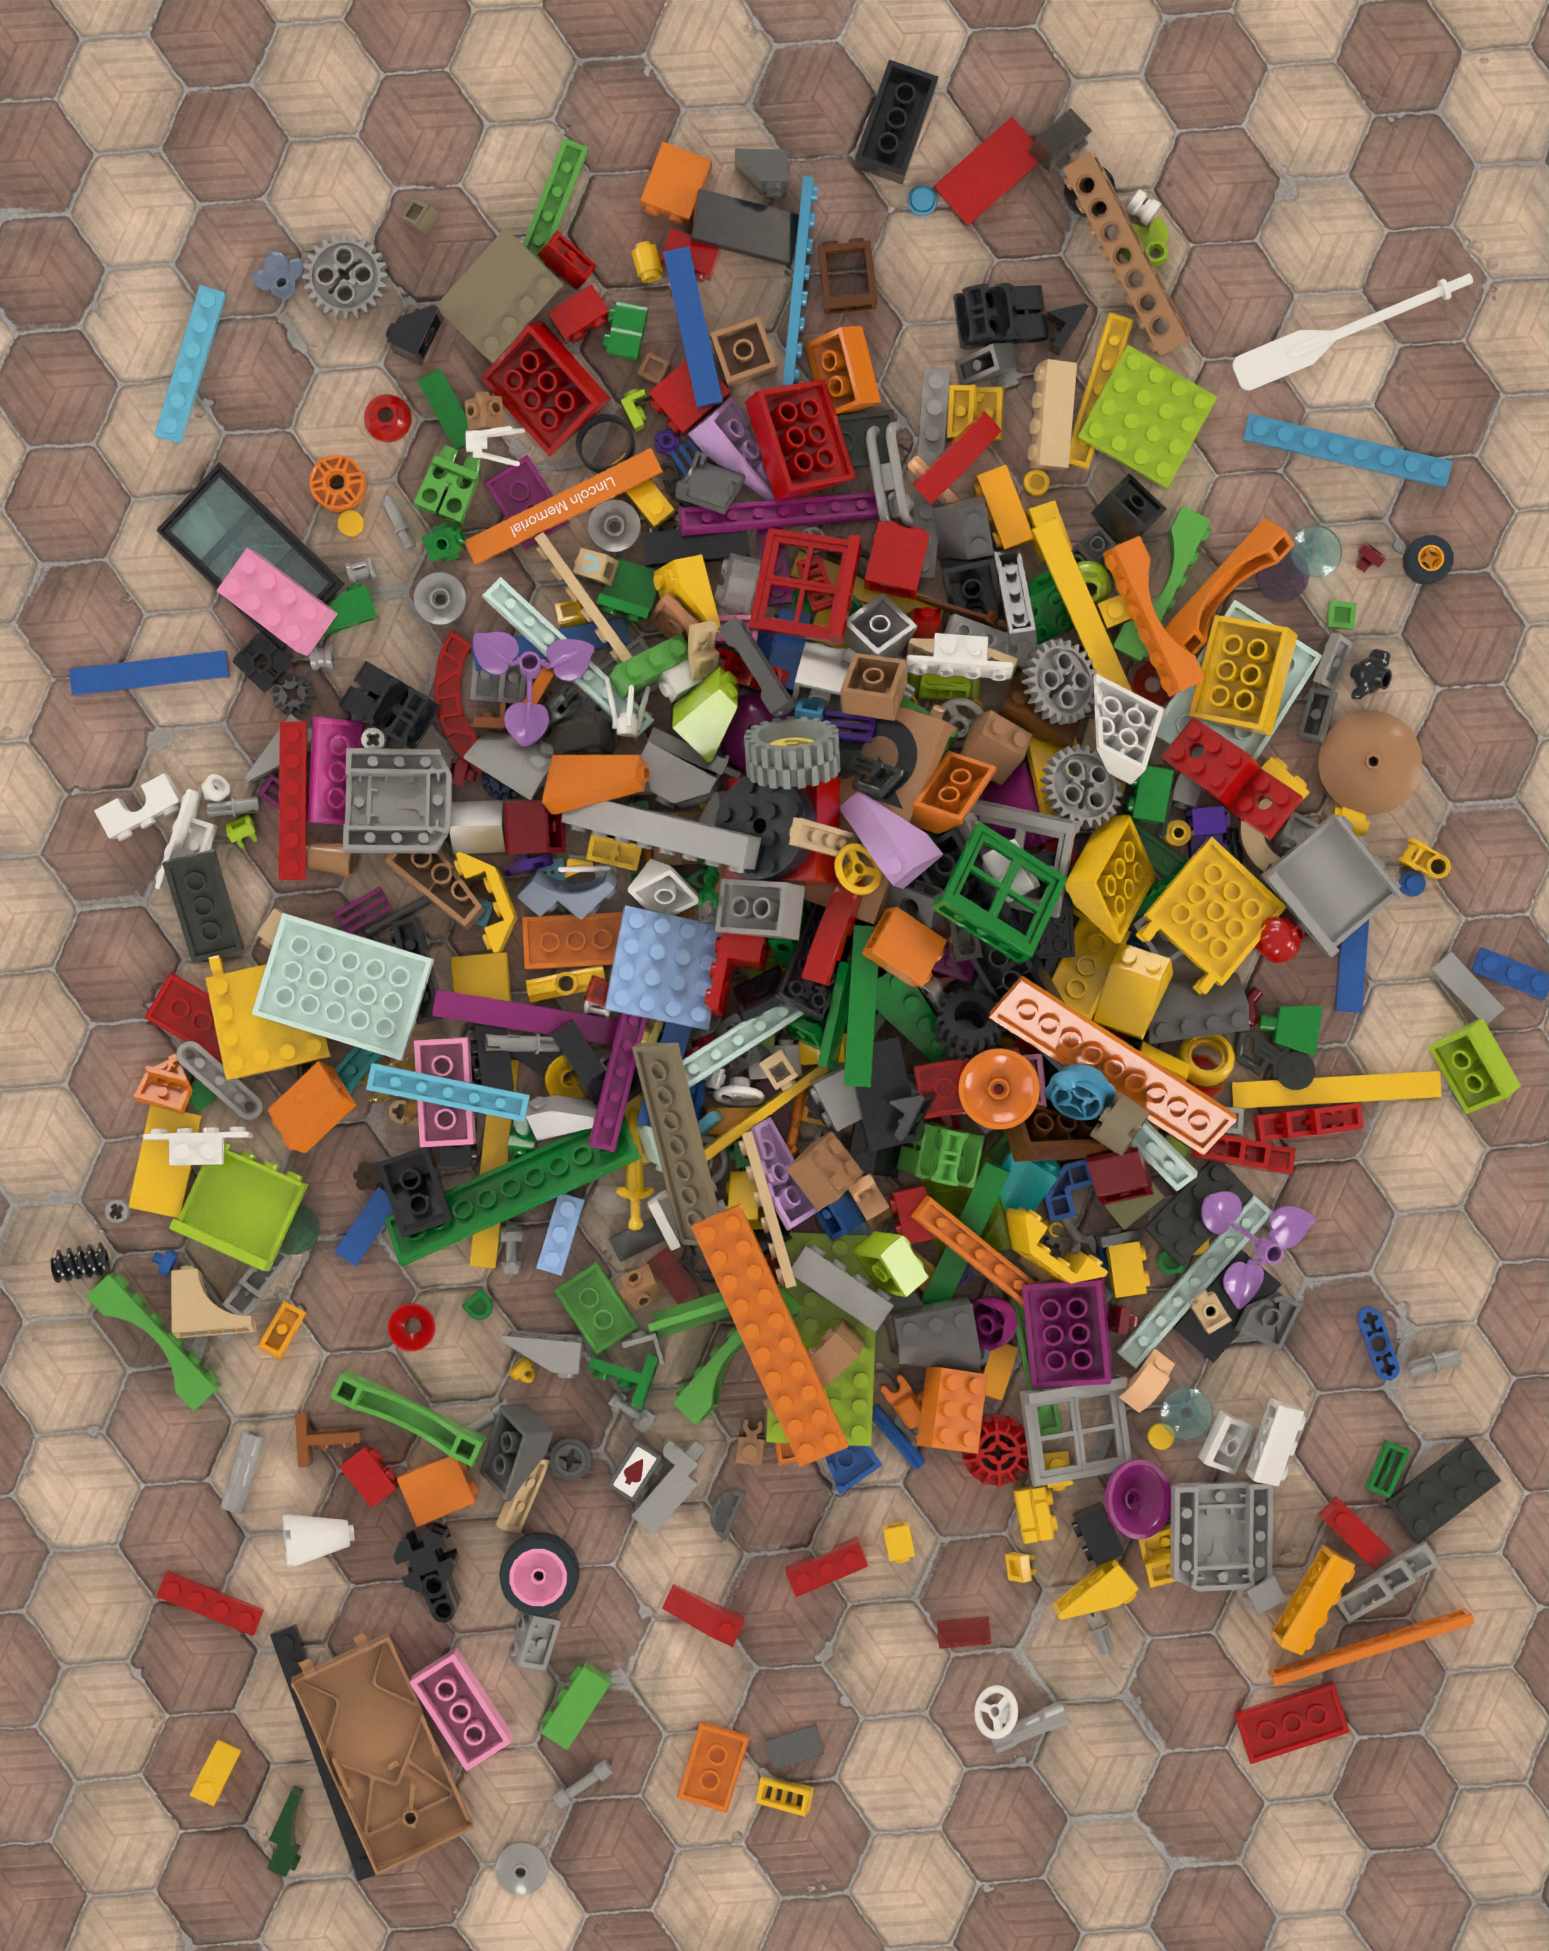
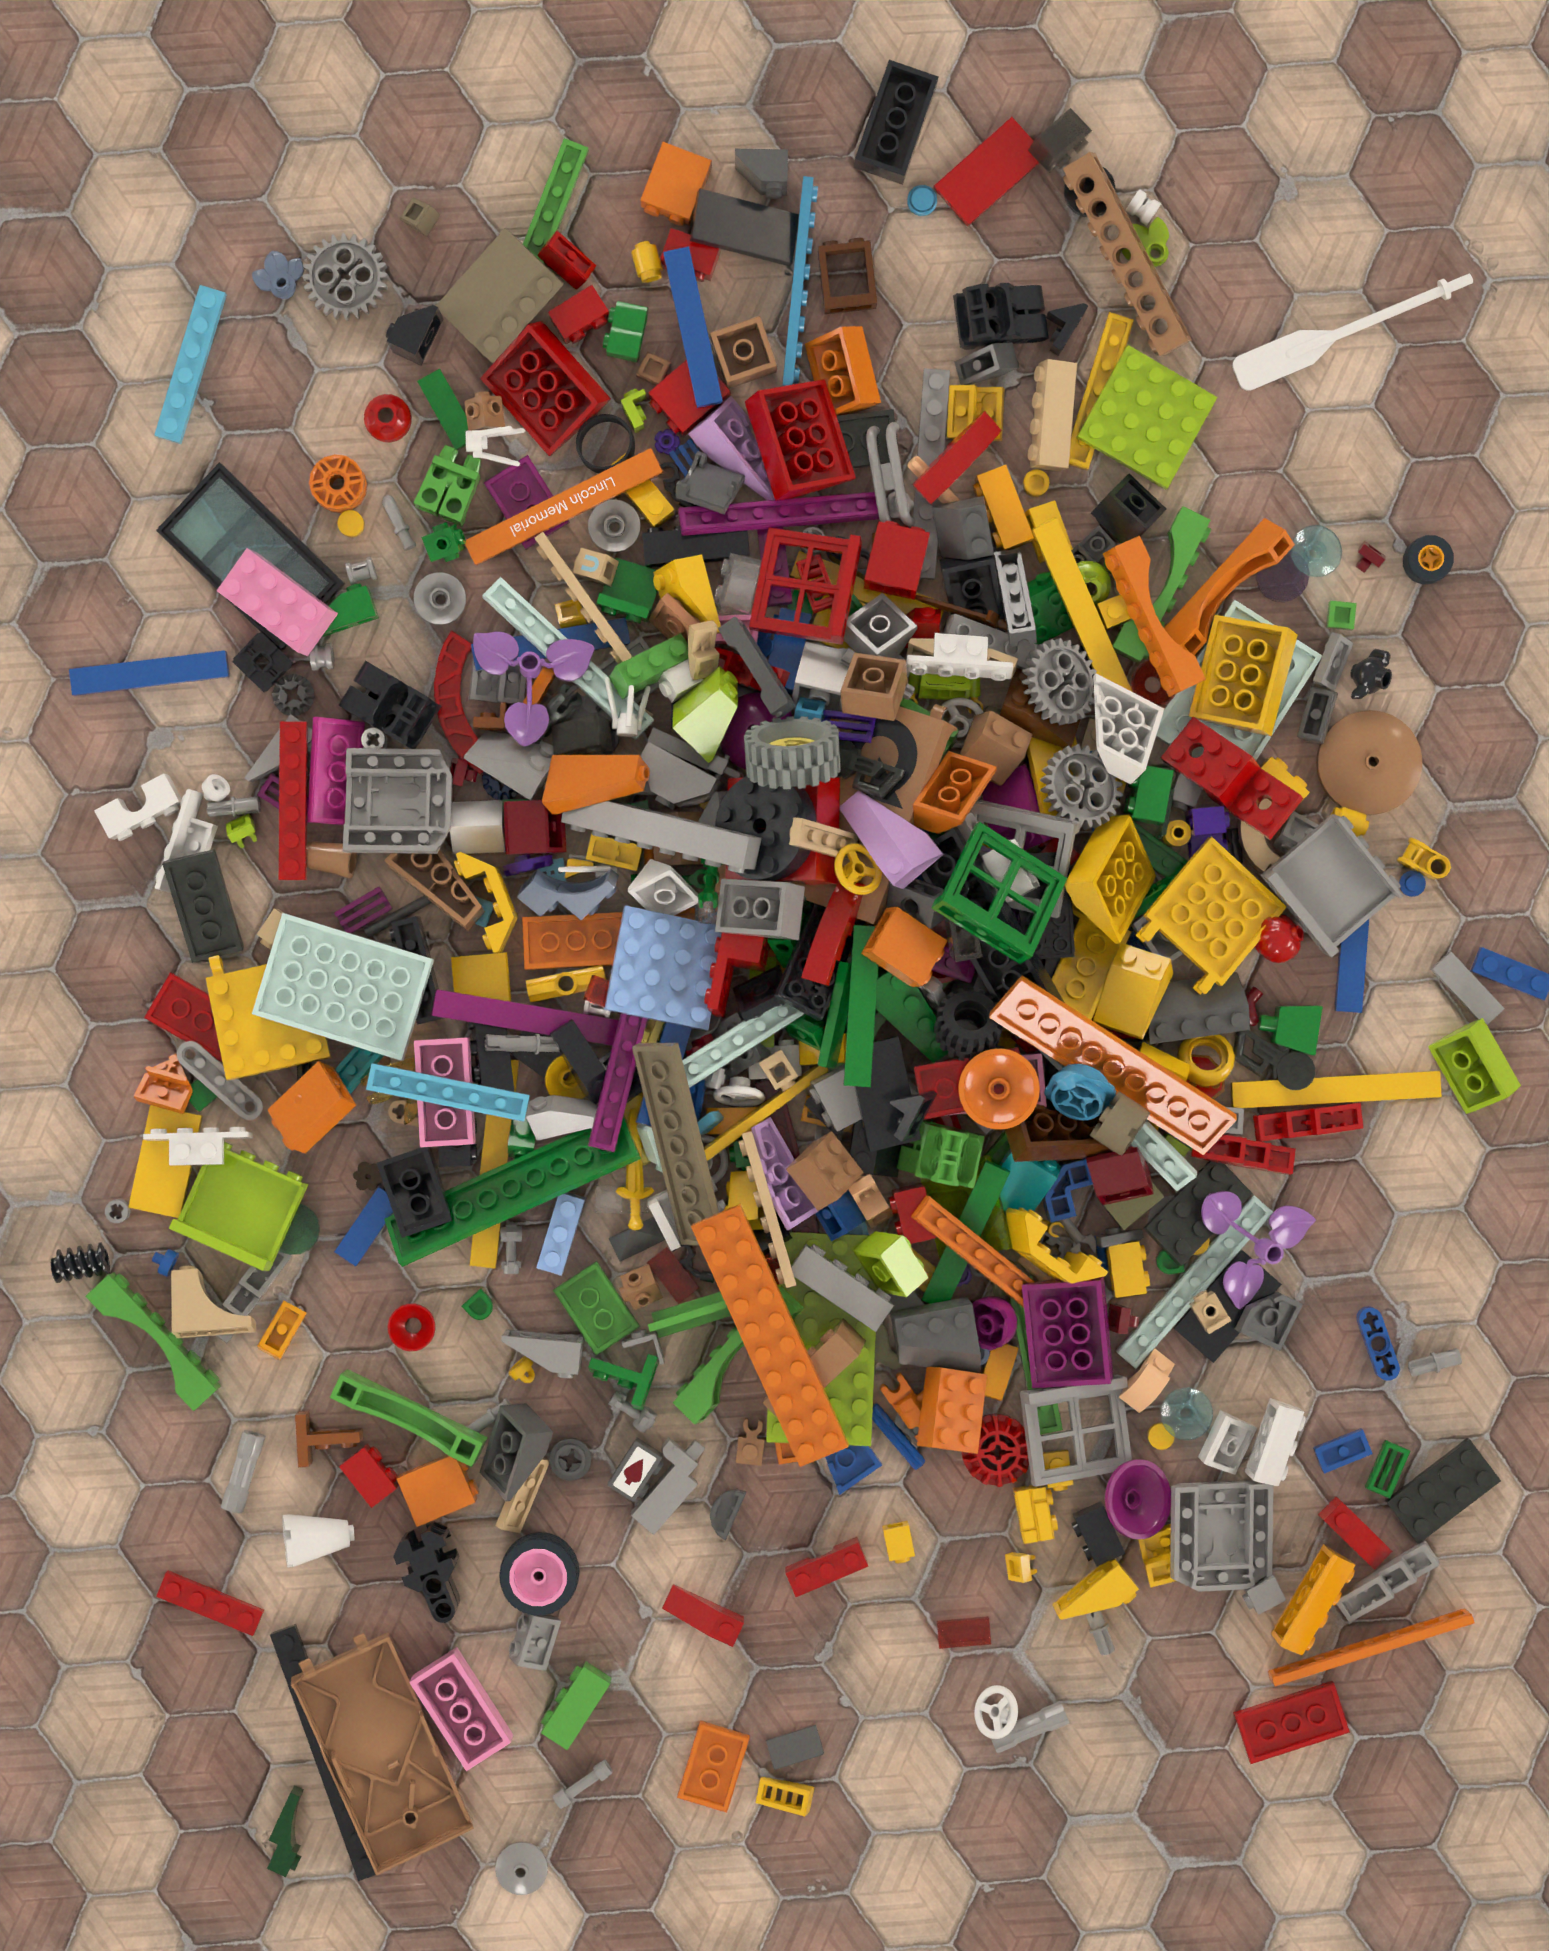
yellow slope [190,1739,242,1807] -> none
orange piece [786,1090,807,1158] -> none
dark azure plate [1242,414,1453,488] -> none
none -> blue plate [1313,1428,1373,1474]

